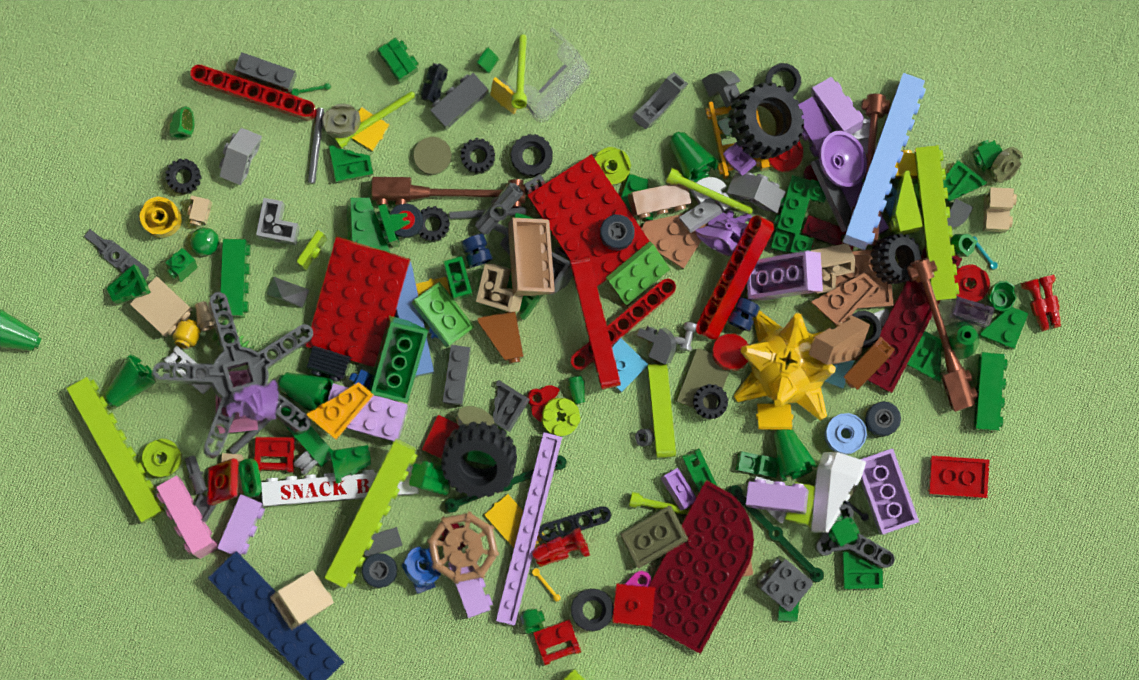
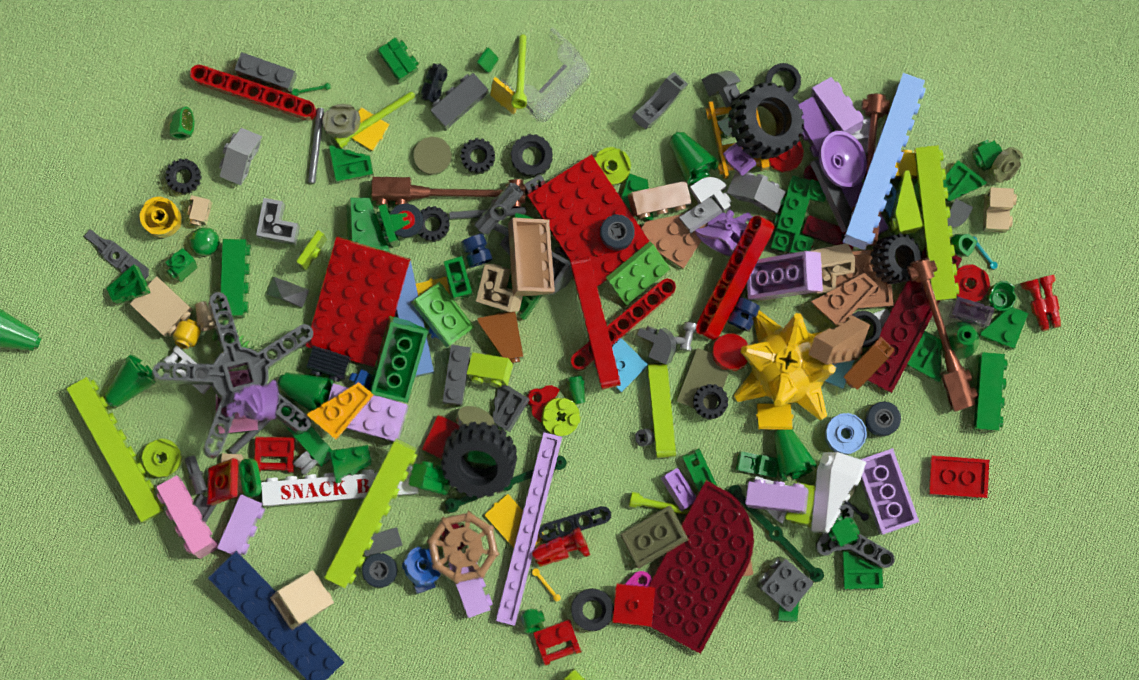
lime piece [666,168,753,215] -> none
none -> lime brick [467,352,513,387]

